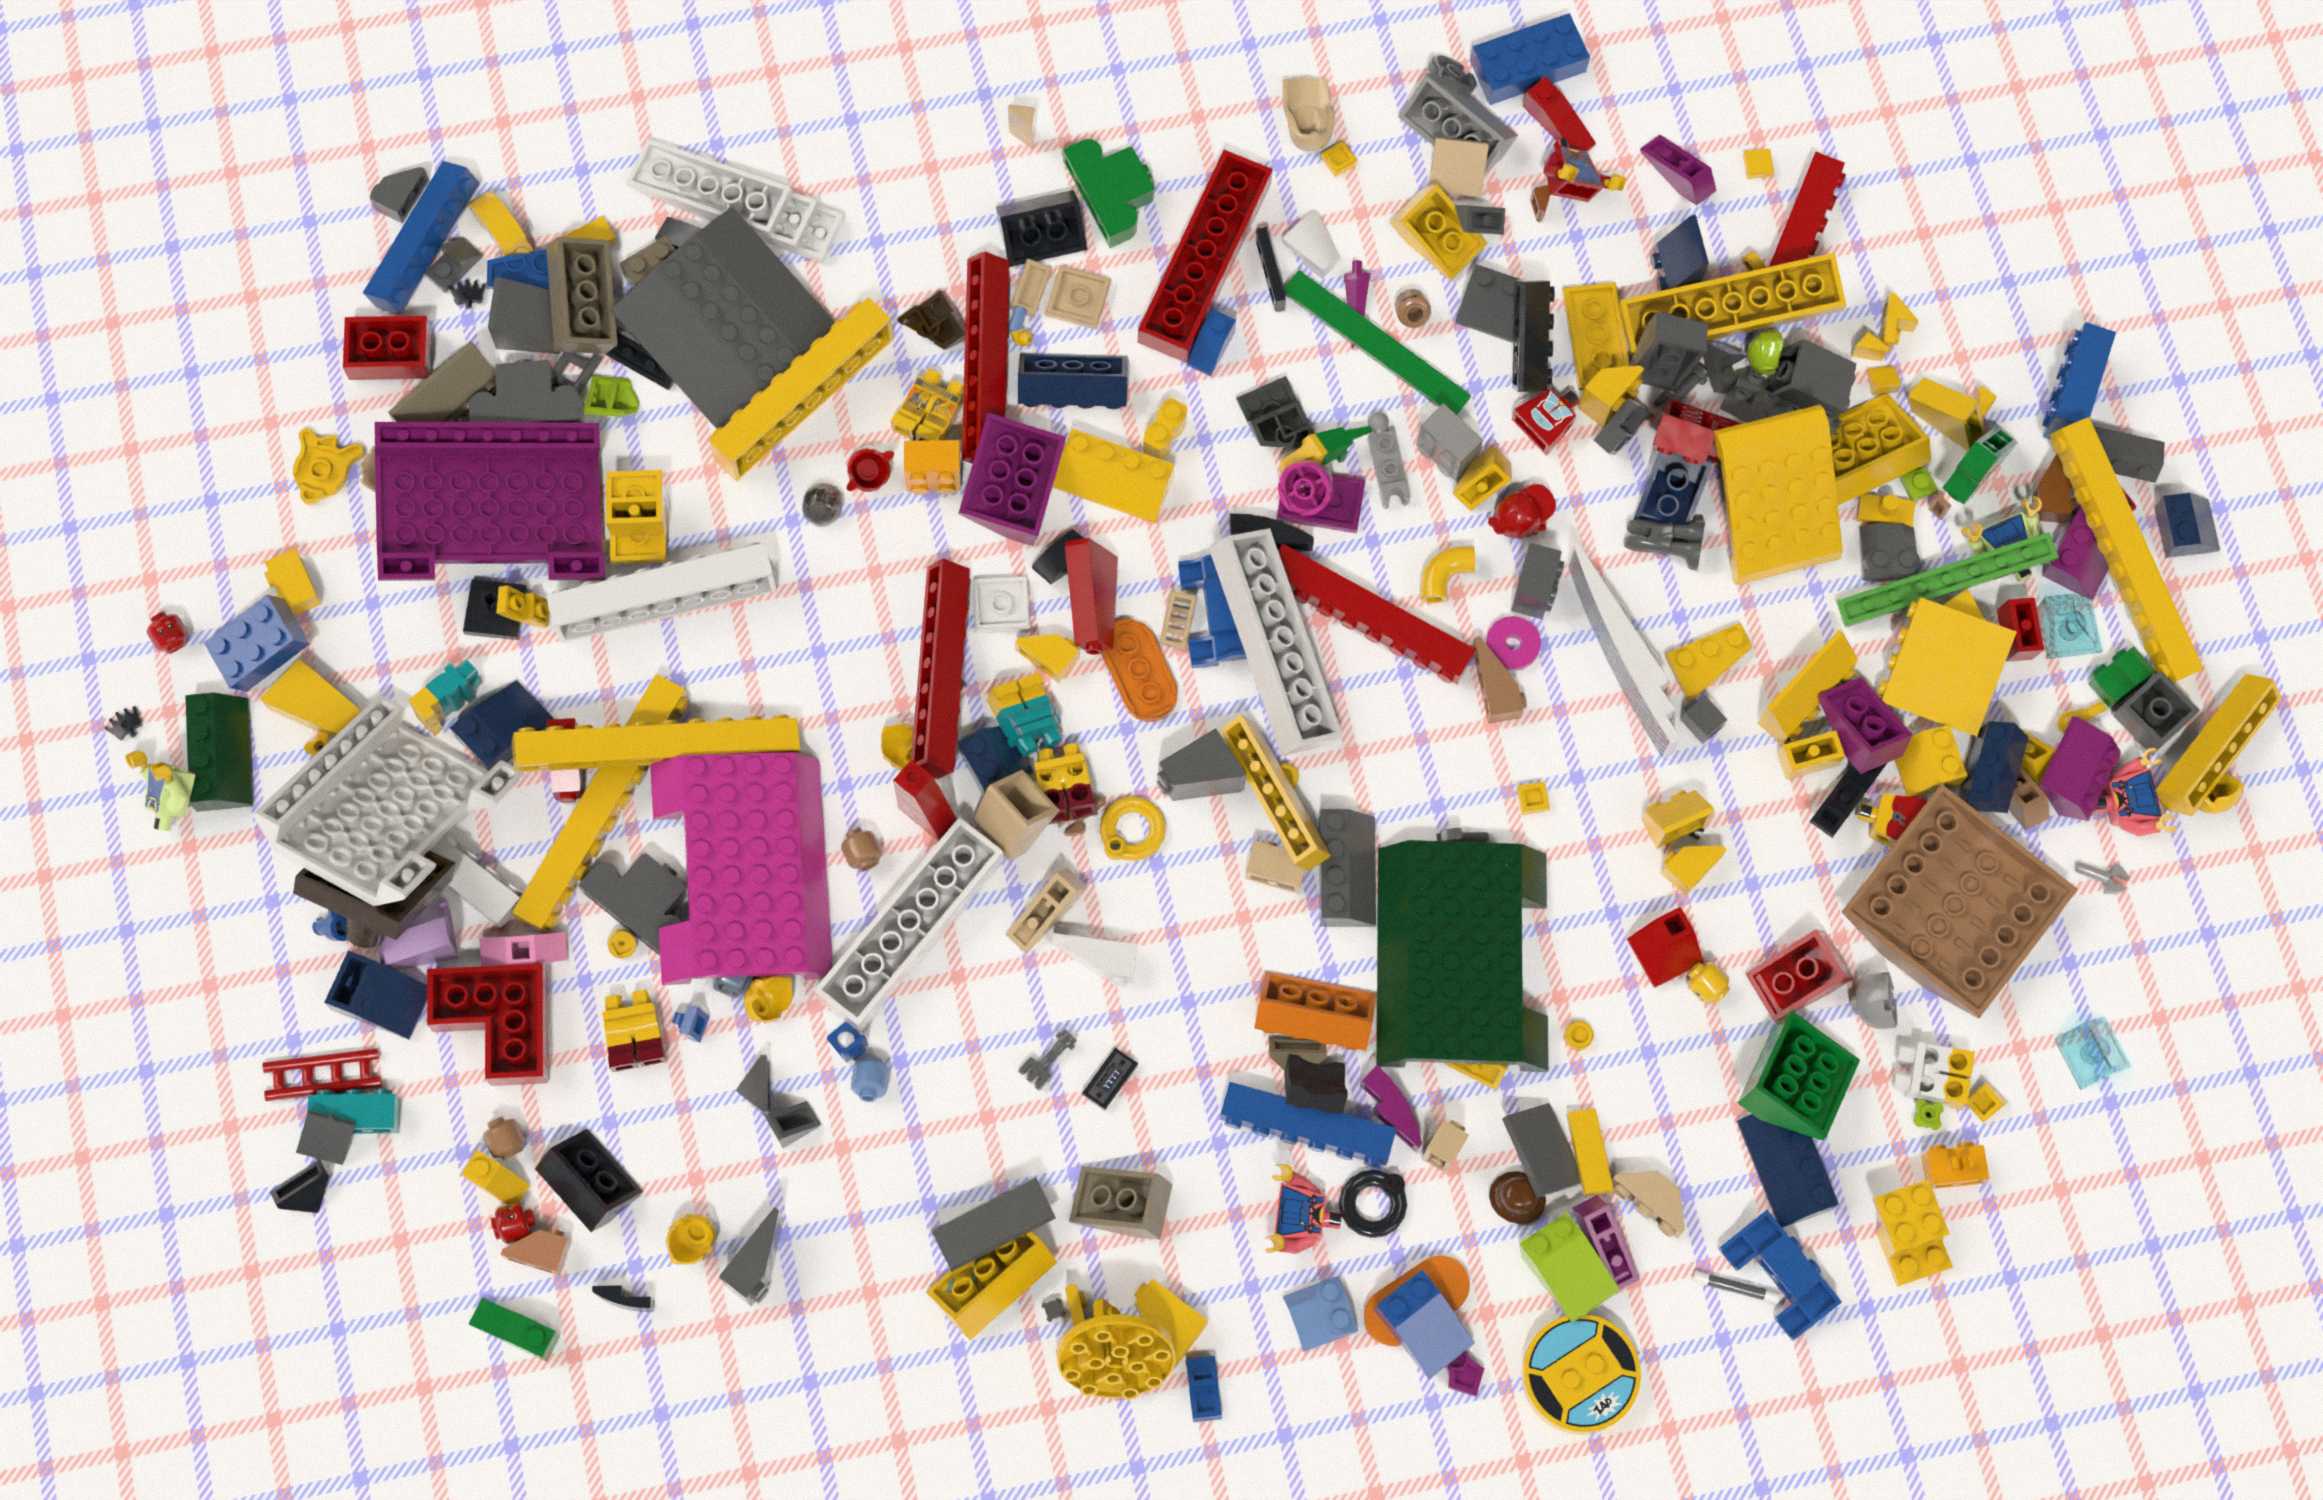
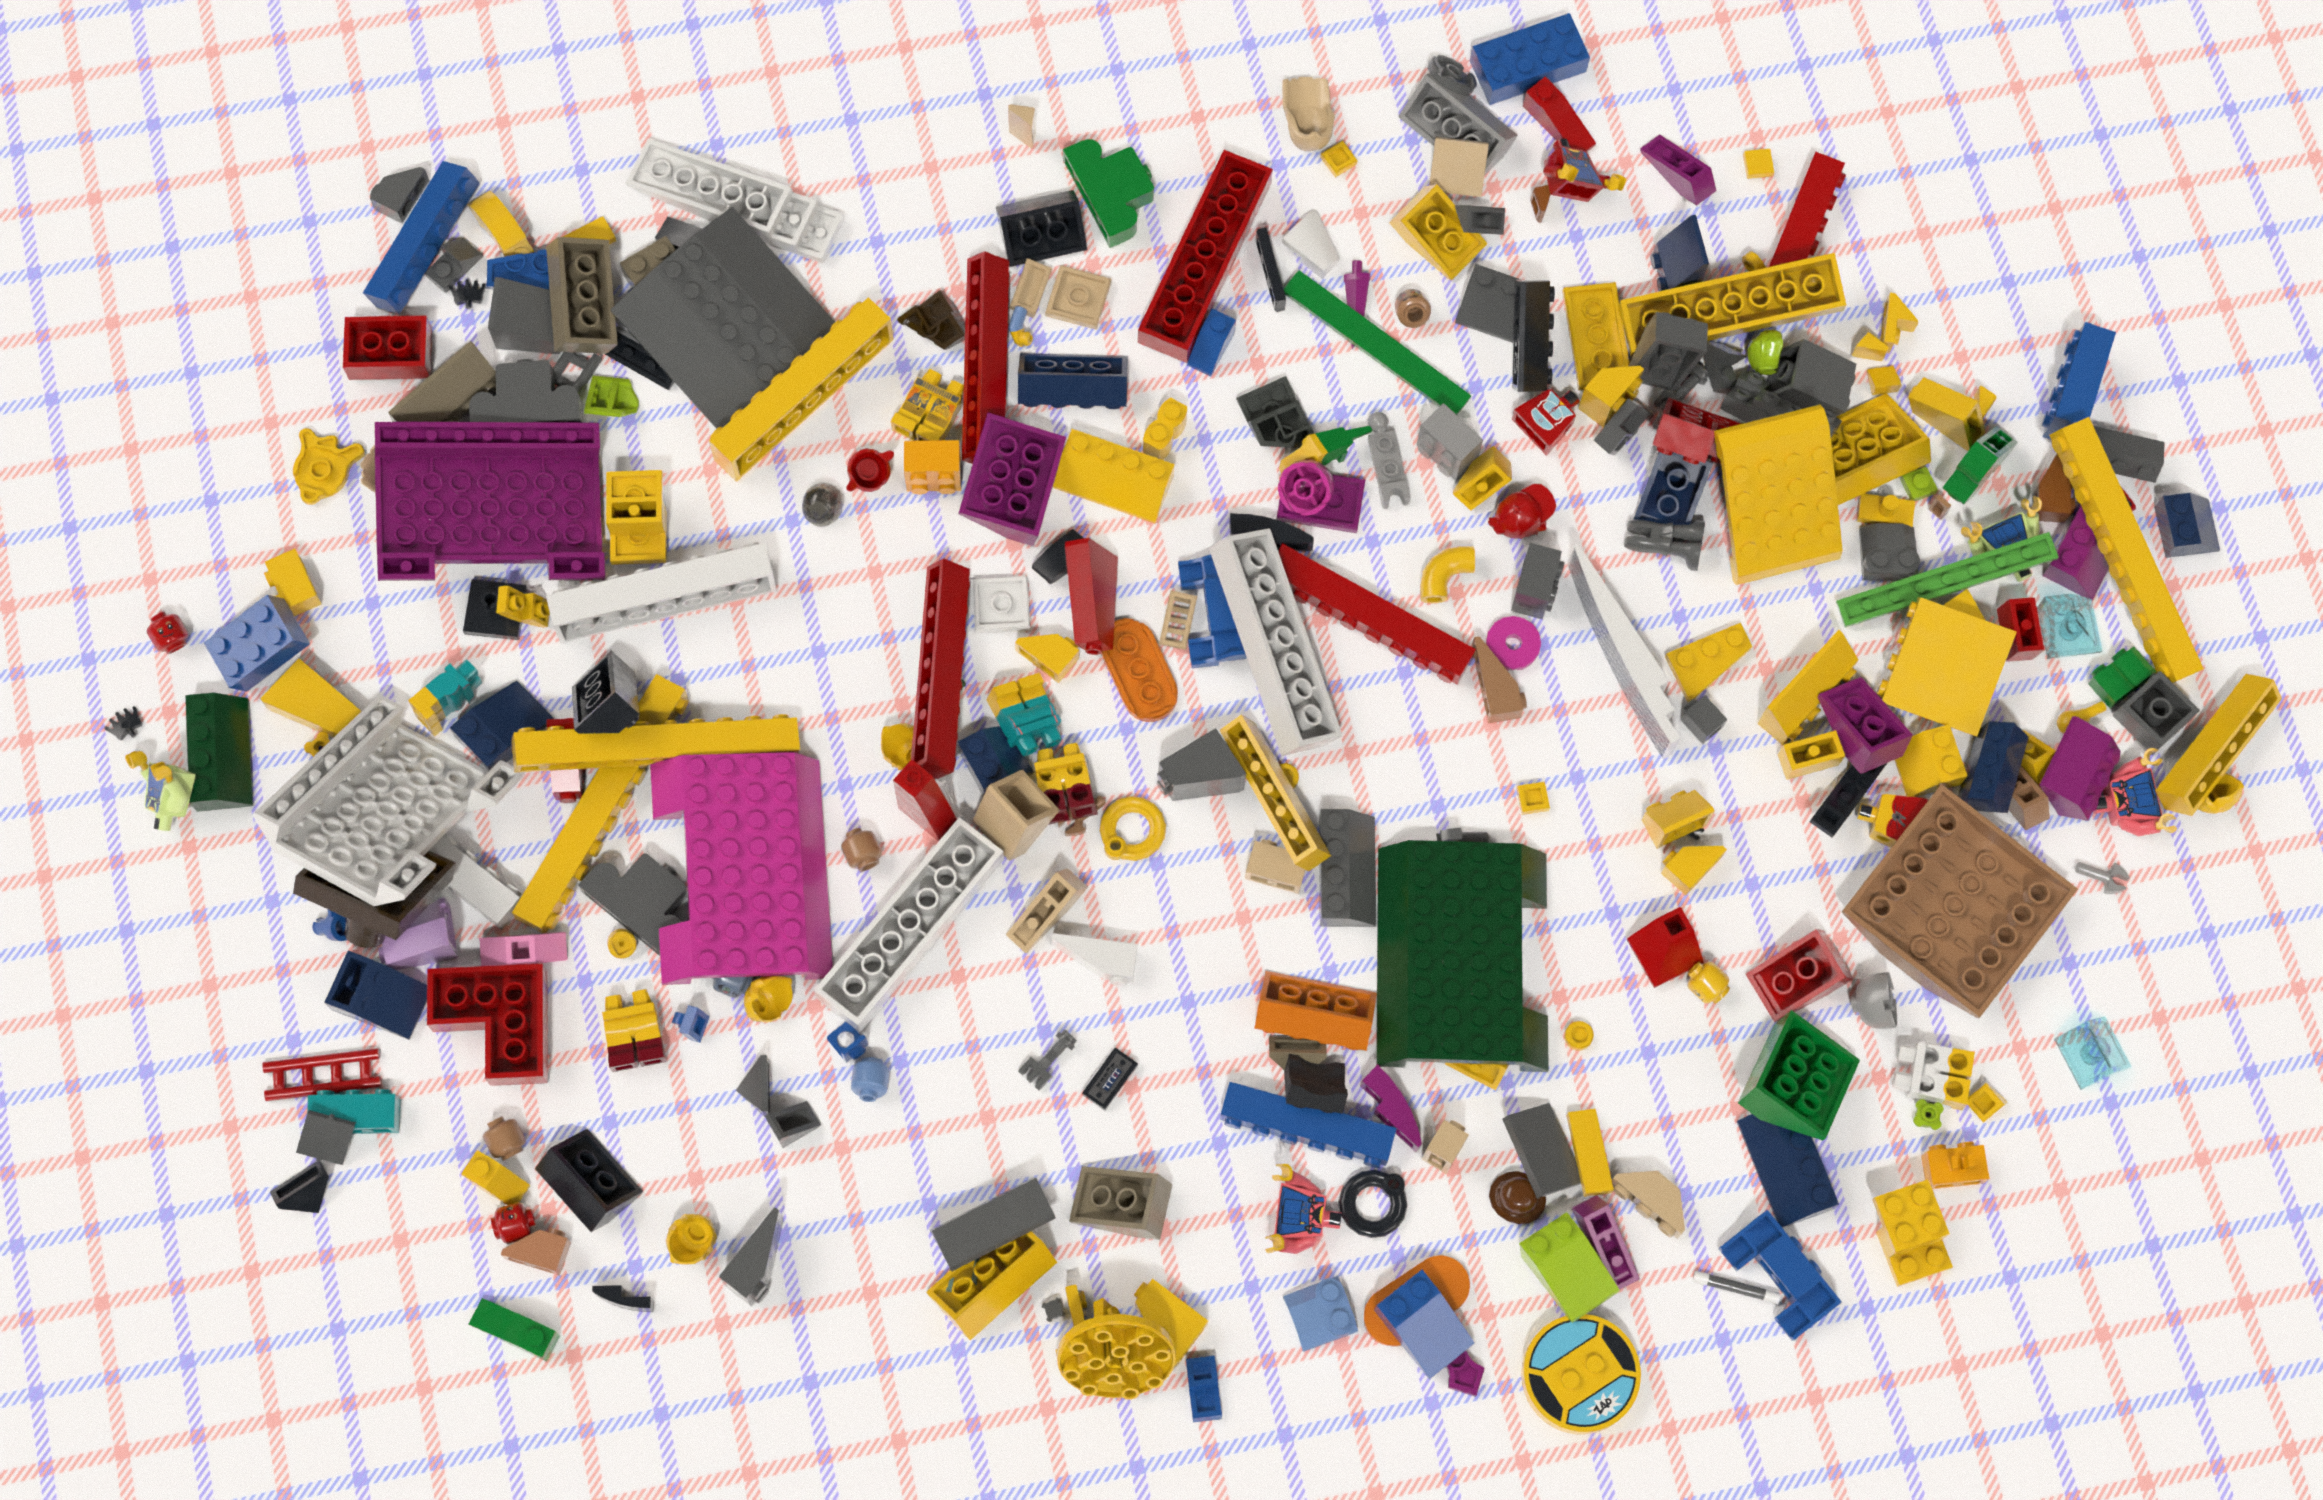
none -> black slope [571,650,640,734]

